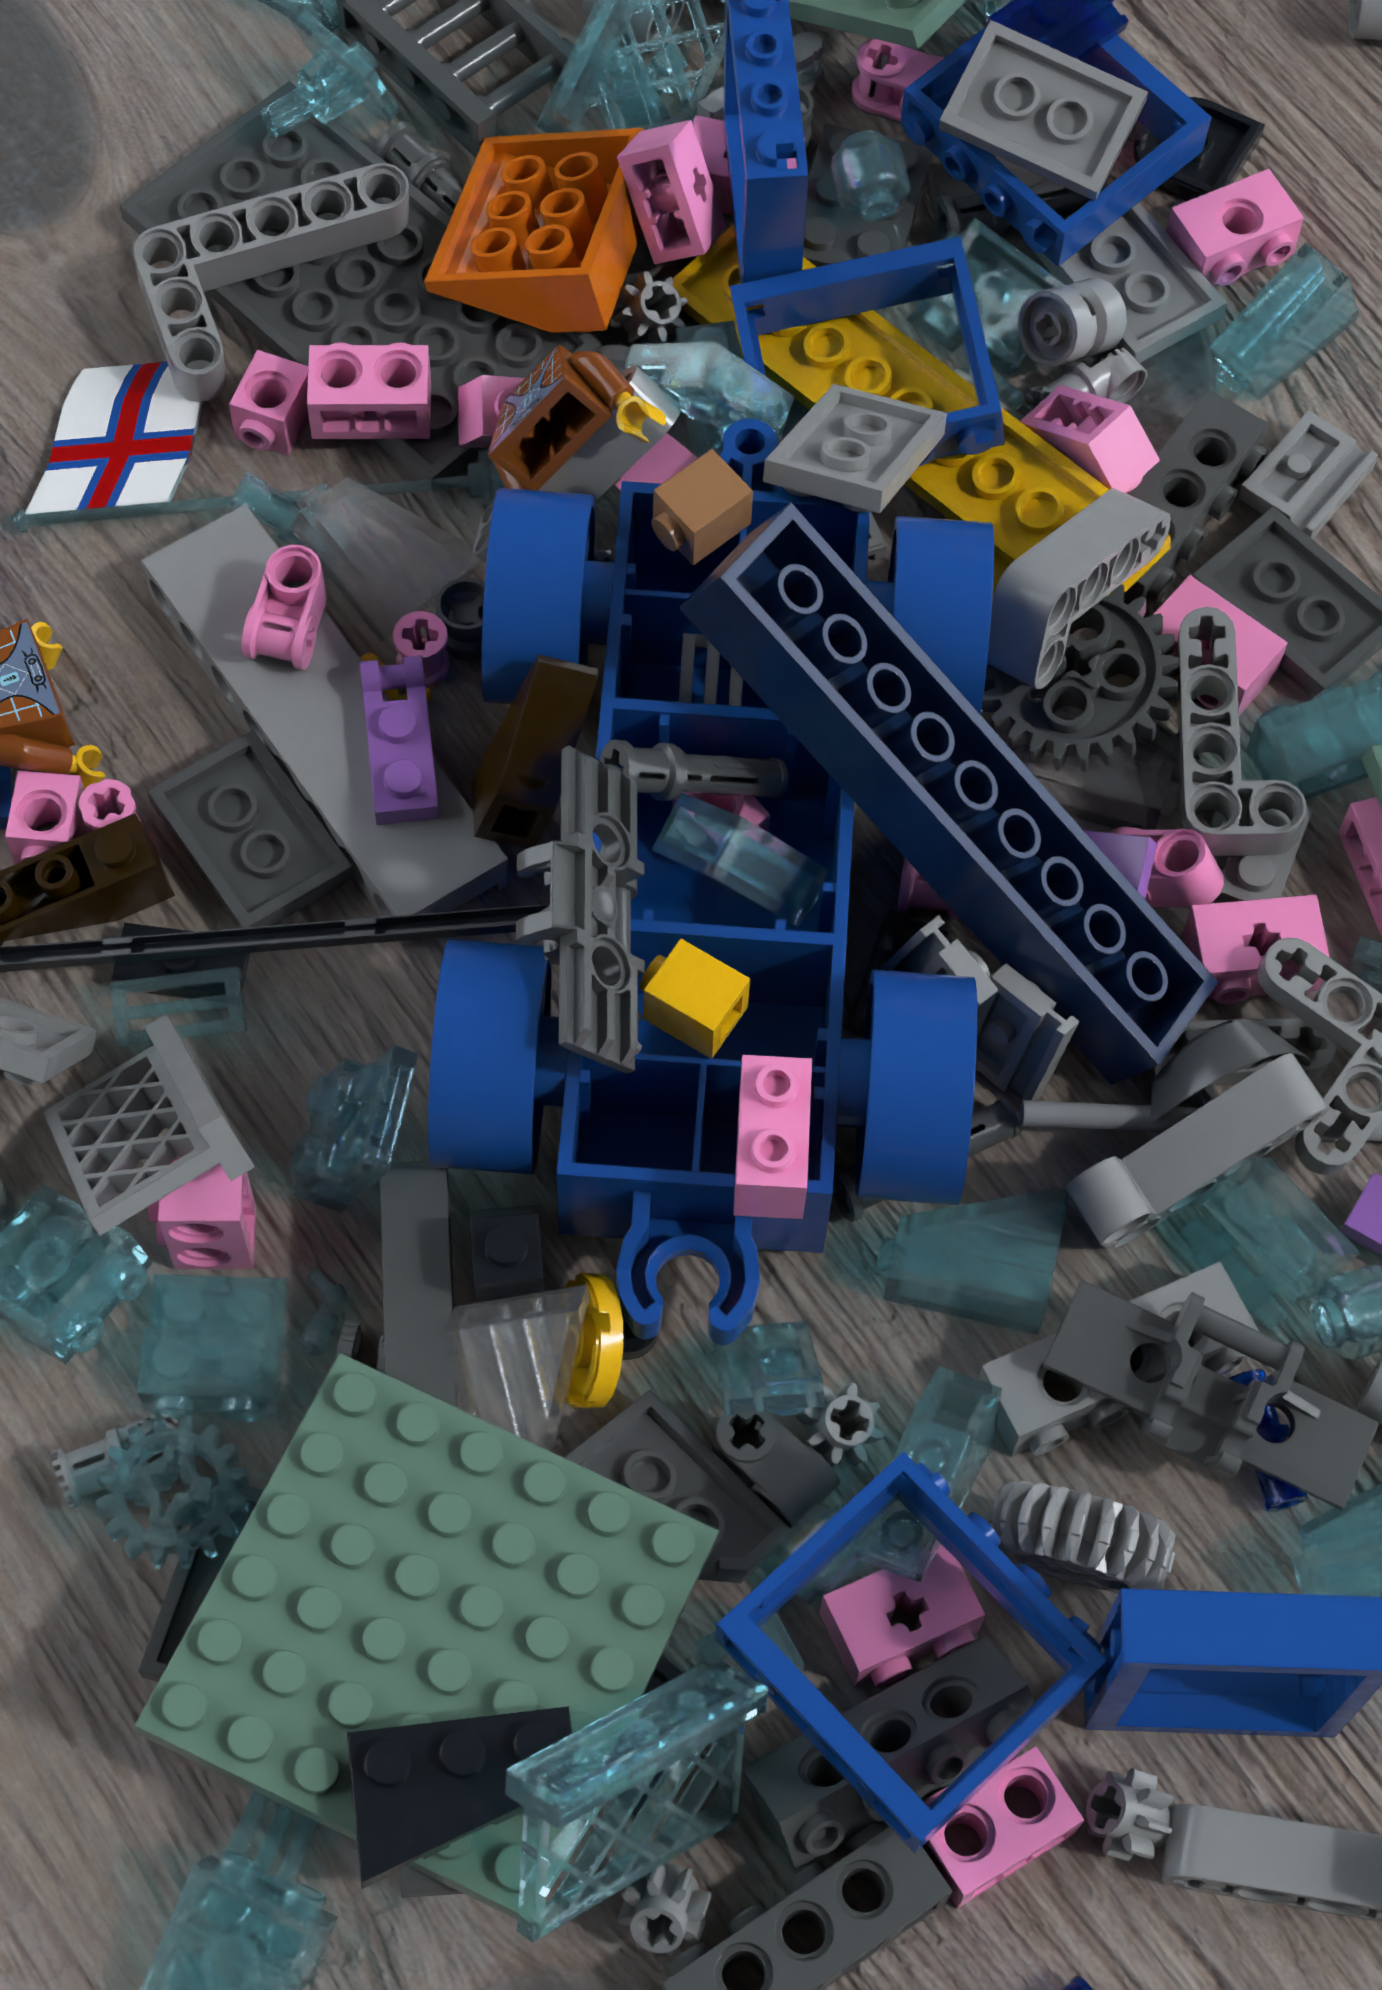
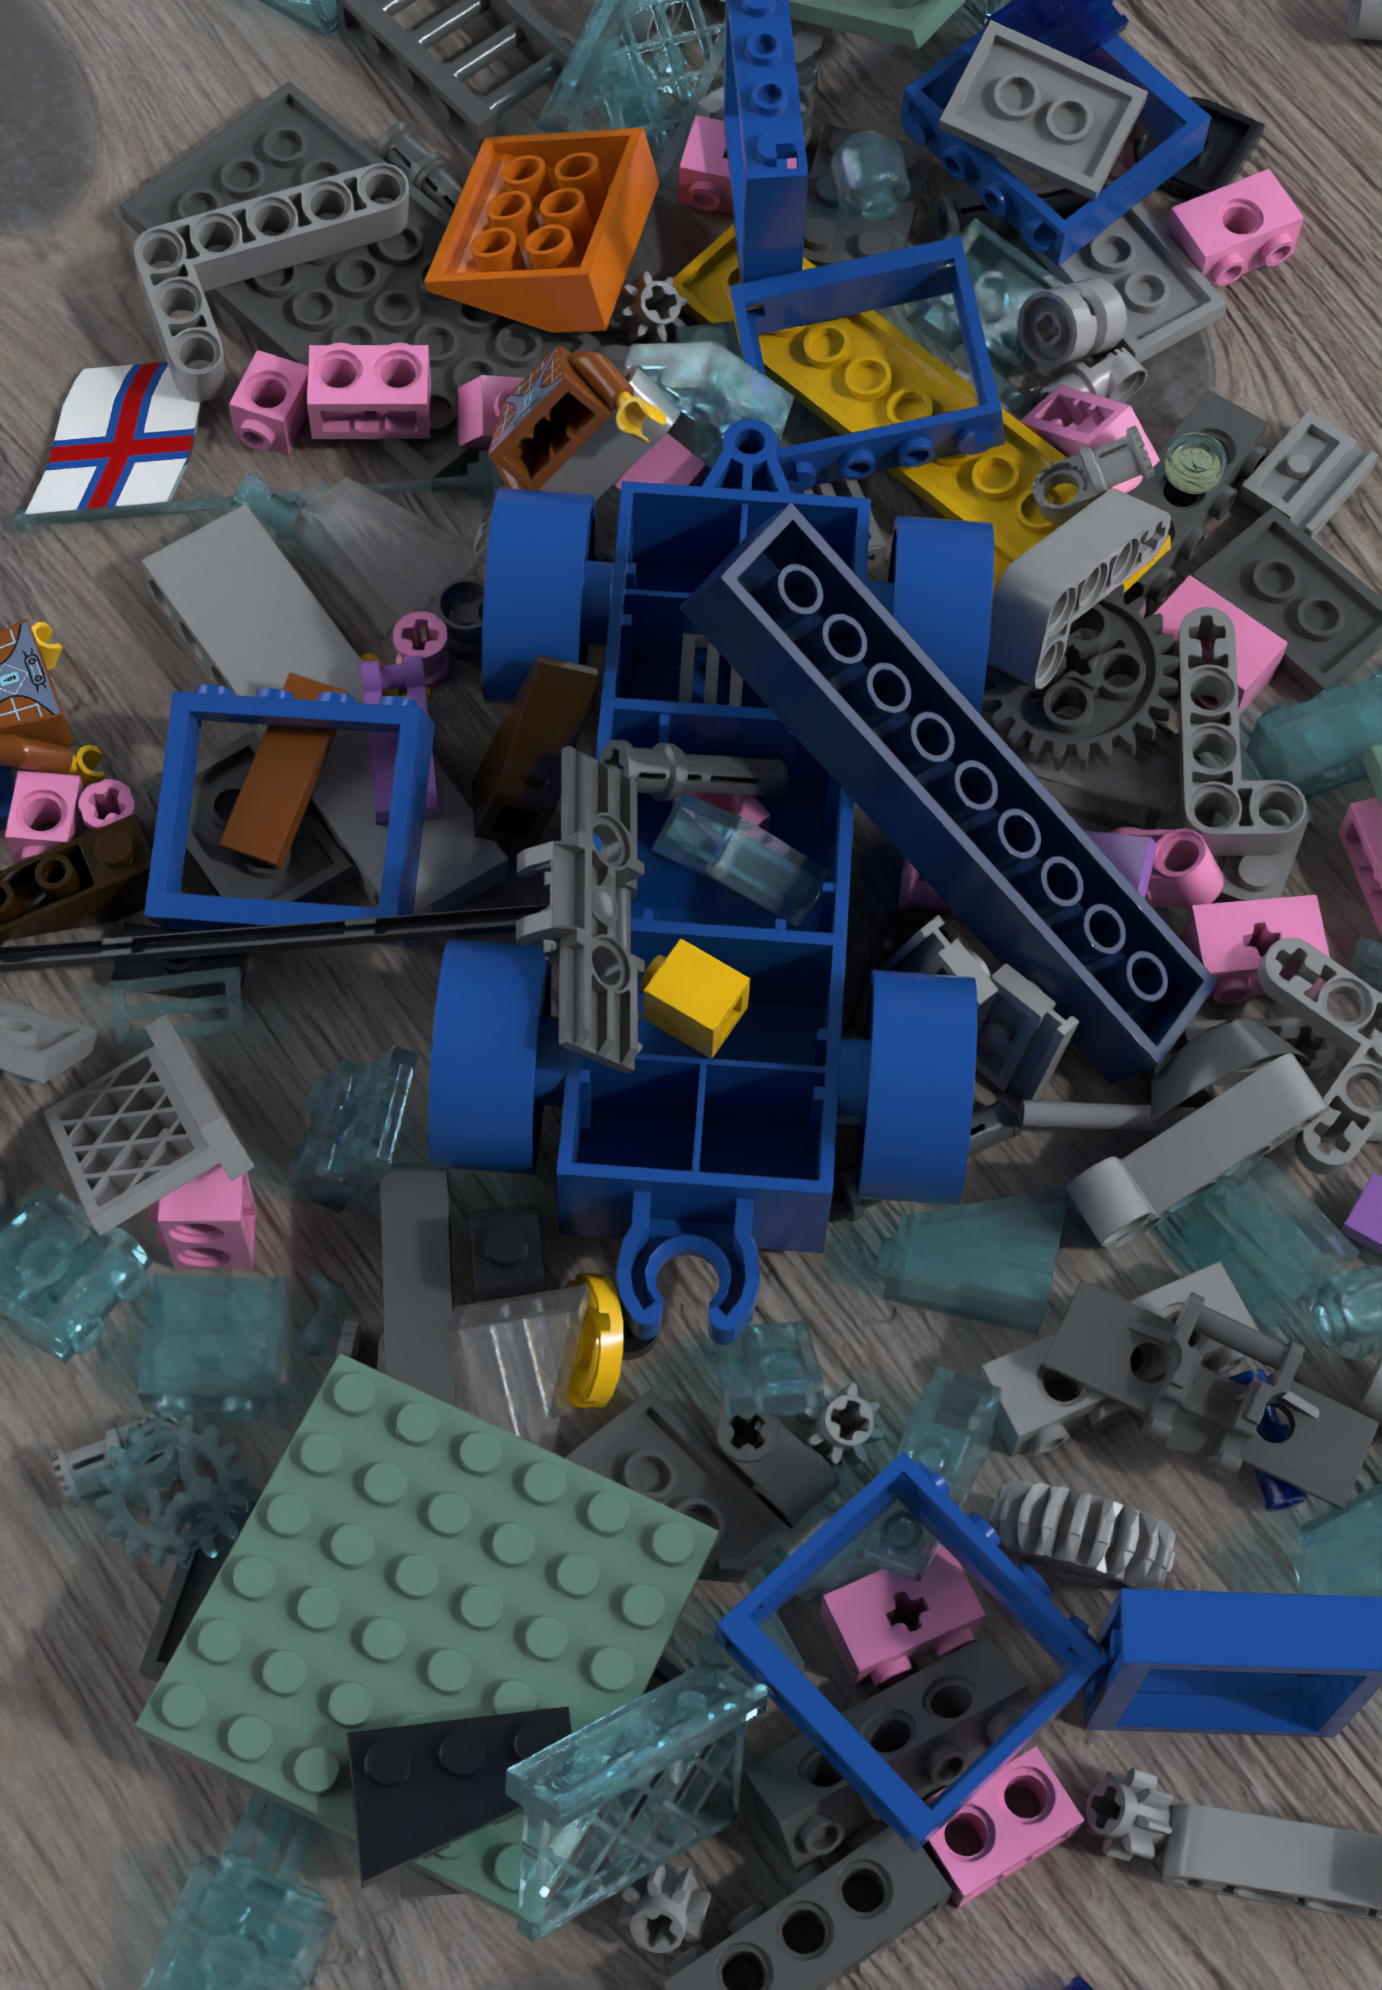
bright pink piece [241,545,327,671] -> none
clear light blue piece [260,6,401,136] -> none
bright pink brick [617,120,727,264] -> none
medium nougat brick [651,449,753,565] -> none
bright pink brick [733,1055,812,1219] -> none
light grey plate [763,384,947,513] -> none
bright pink piece [850,39,945,122] -> none
clear light blue slope [1209,242,1359,401] -> none
none -> blue window [144,684,435,947]
none -> dark orange tile [219,672,349,869]
none -> light grey connector [1032,426,1156,525]
none -> clear light blue tile [1164,432,1227,494]

